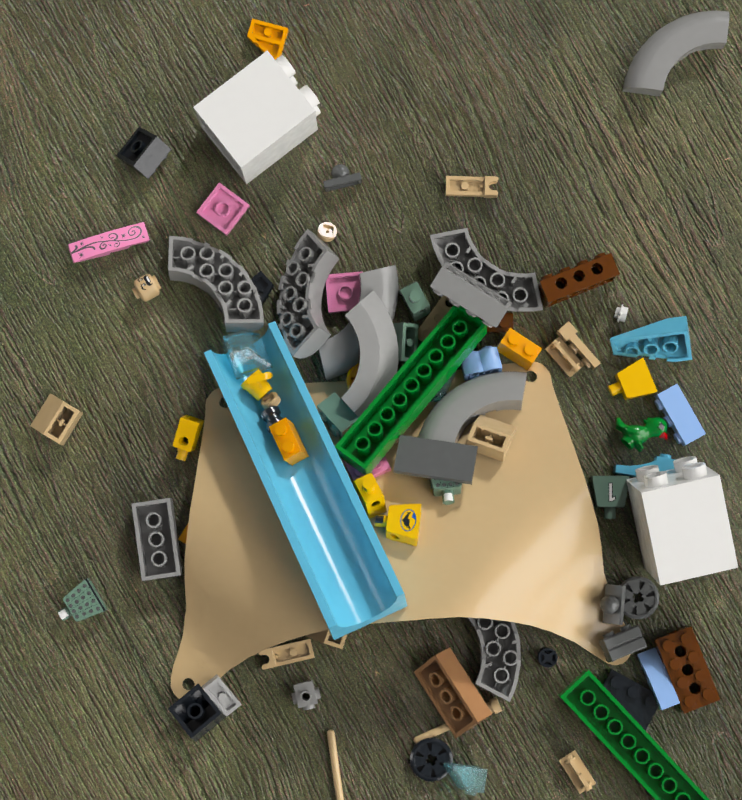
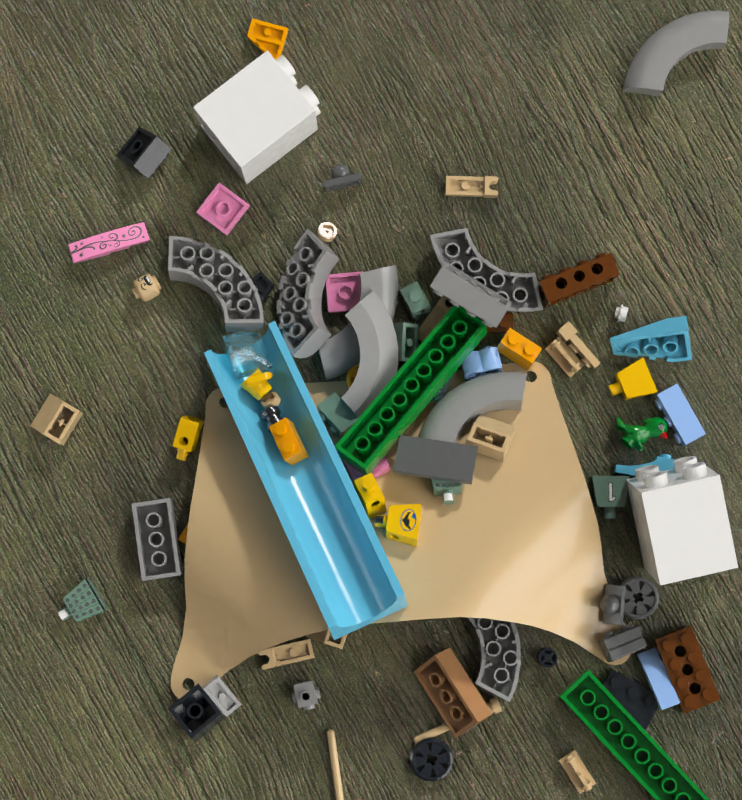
clear light blue slope [444,762,487,796] -> none

